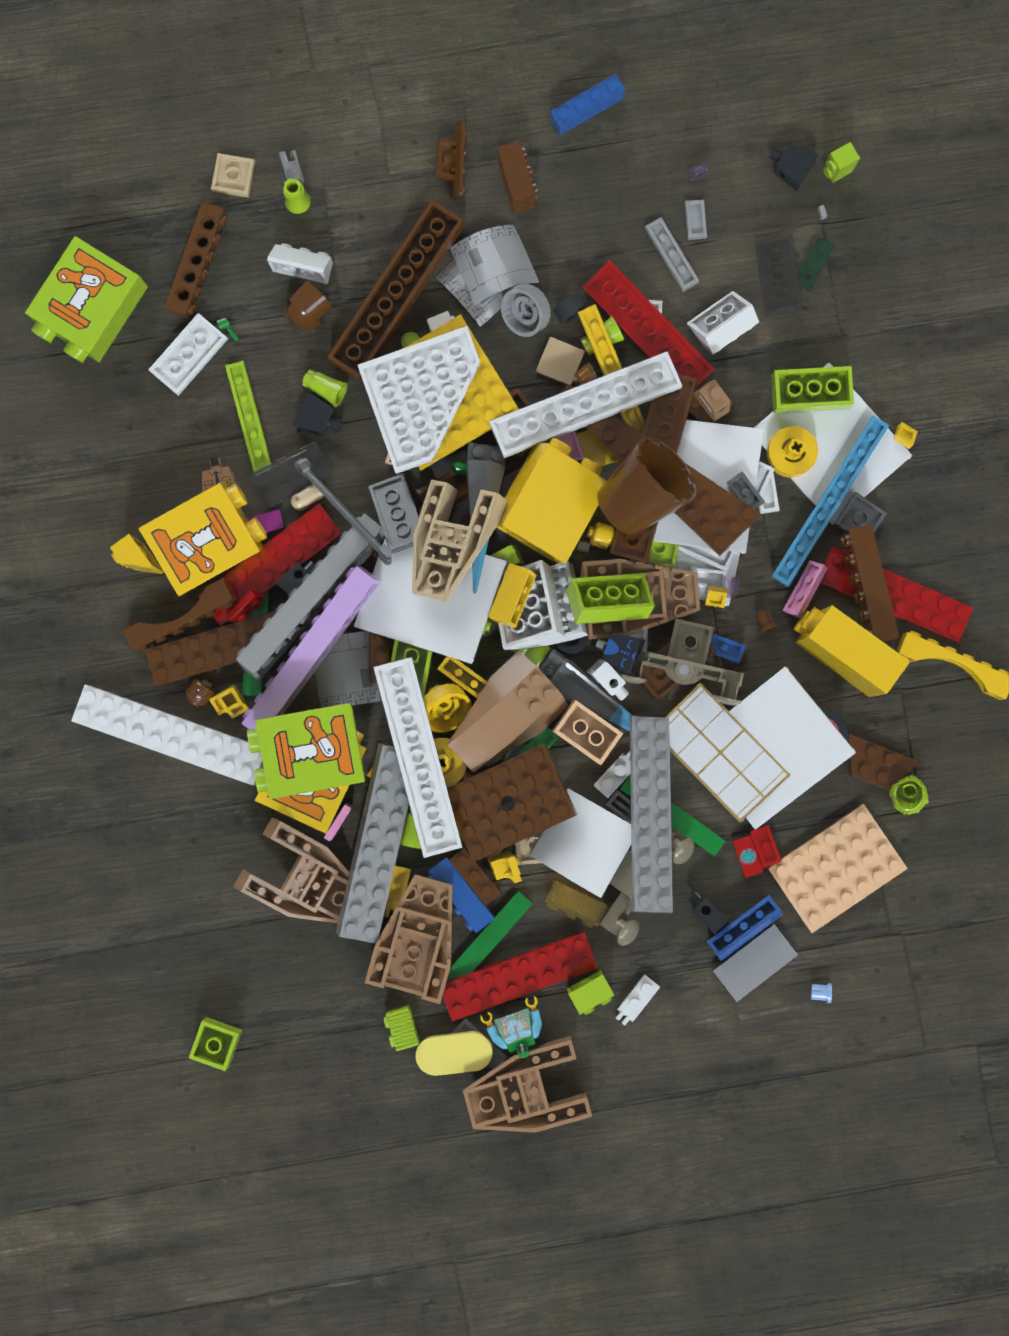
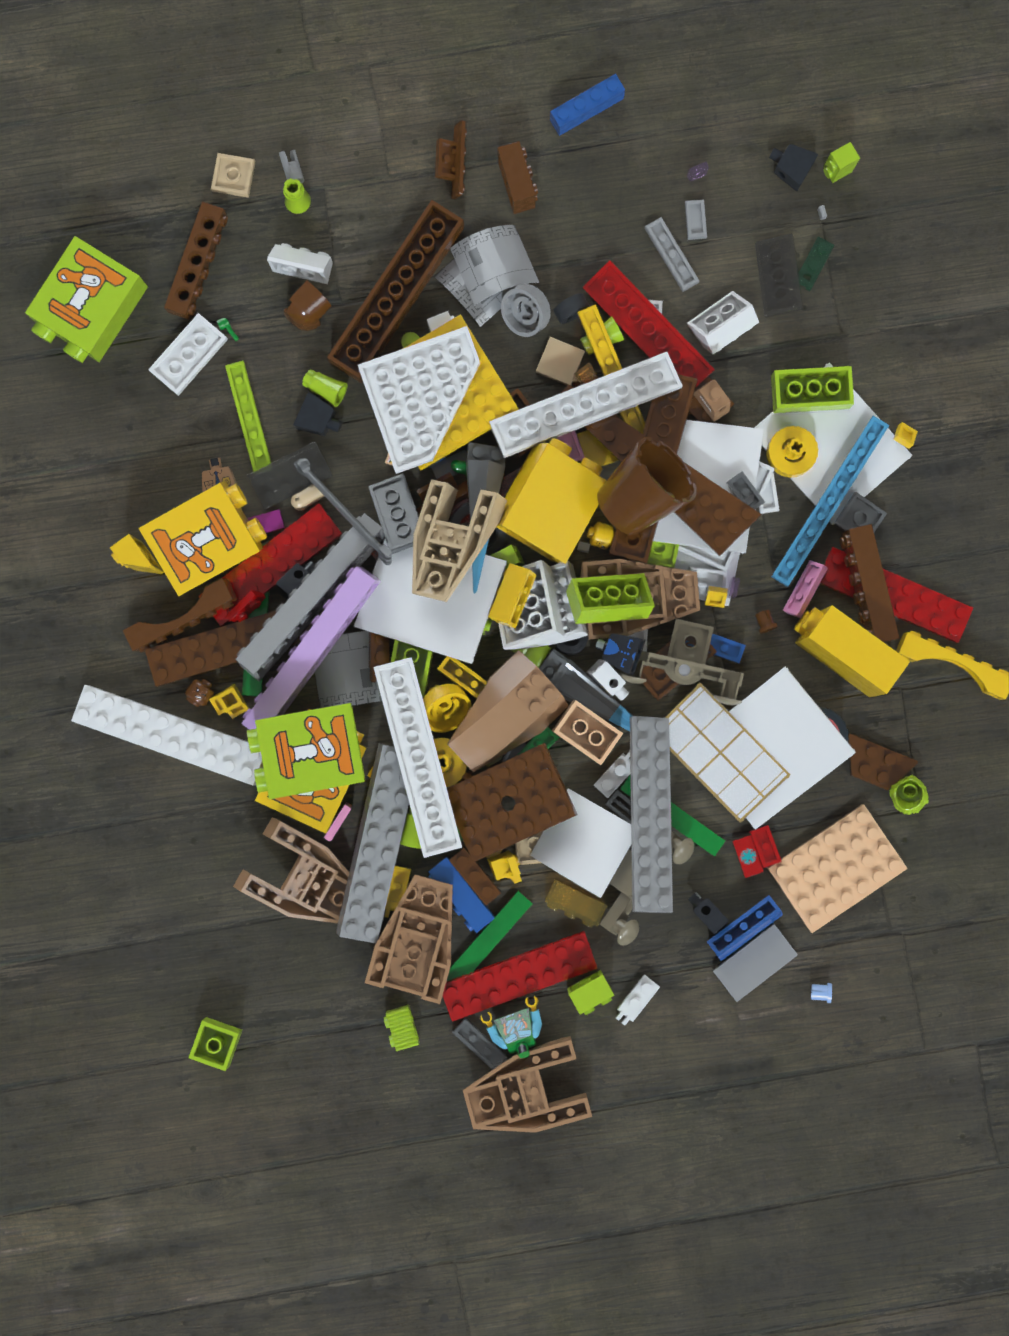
light yellow tile [416,1031,493,1076] -> none

